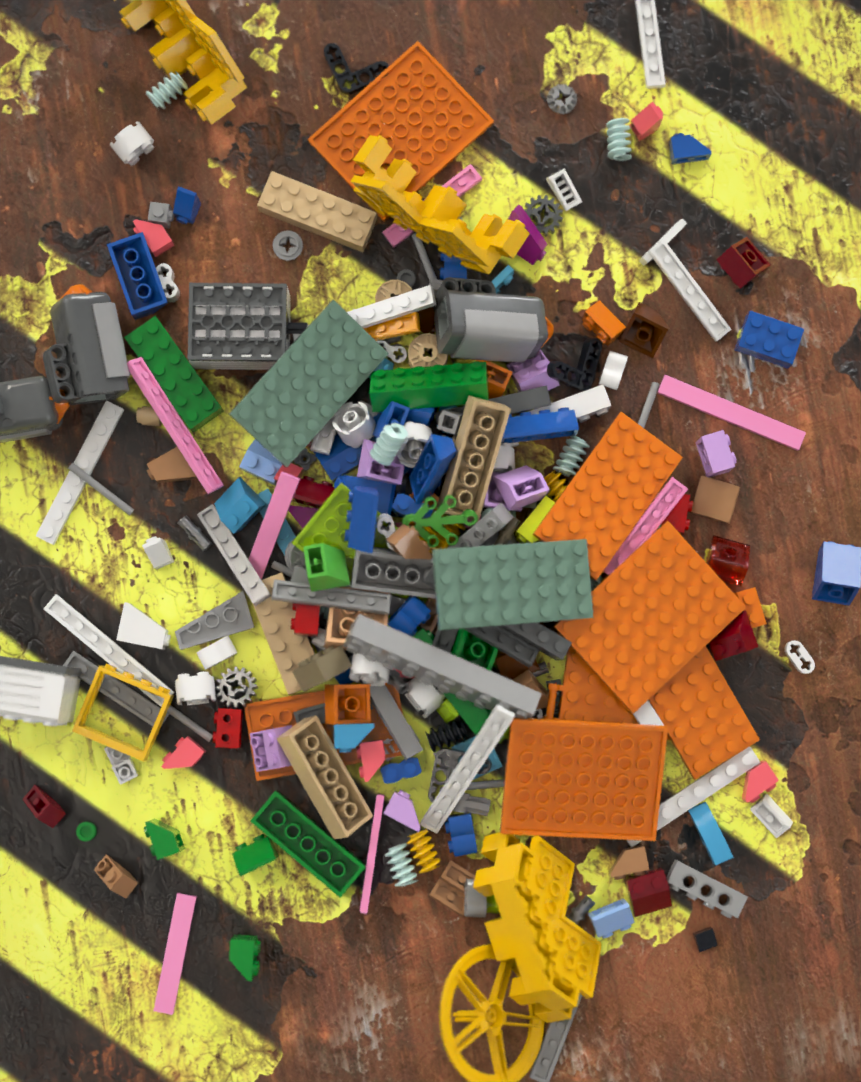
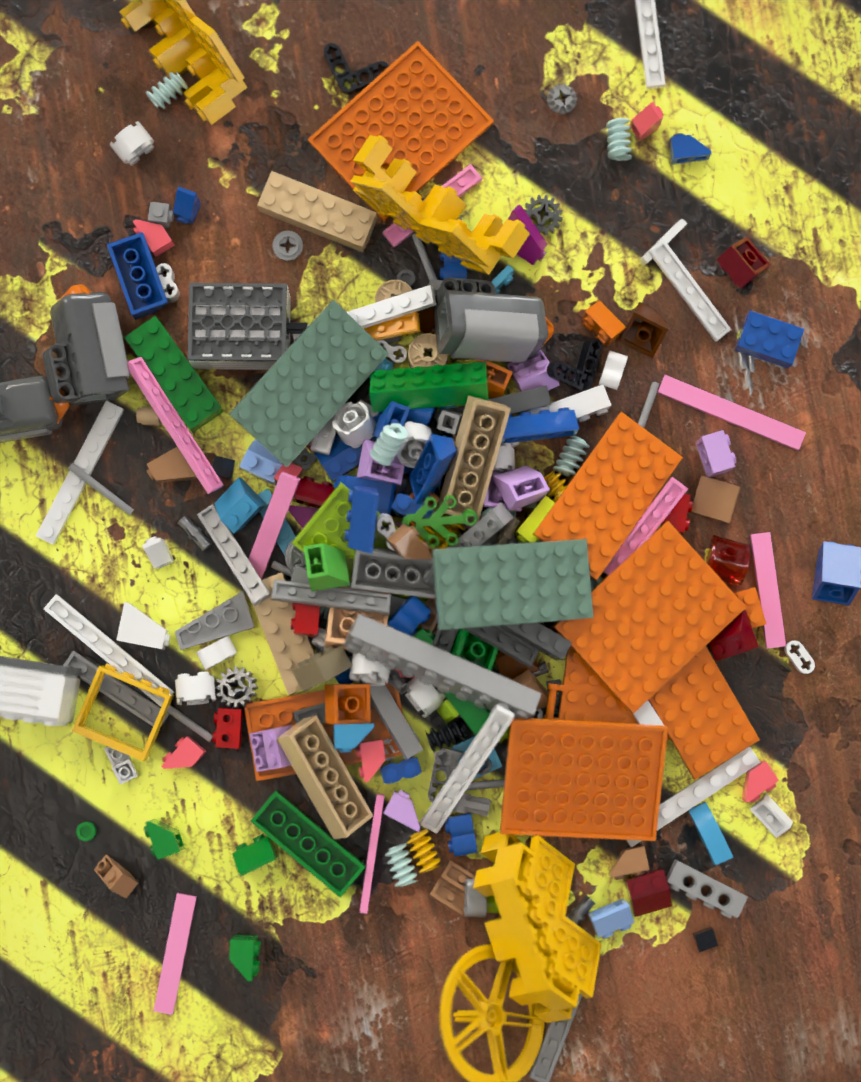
dark red slope [22,785,66,828] -> none
white slope [546,168,582,211] -> none
none -> black slope [212,456,235,479]
none -> bright pink tile [750,532,786,649]

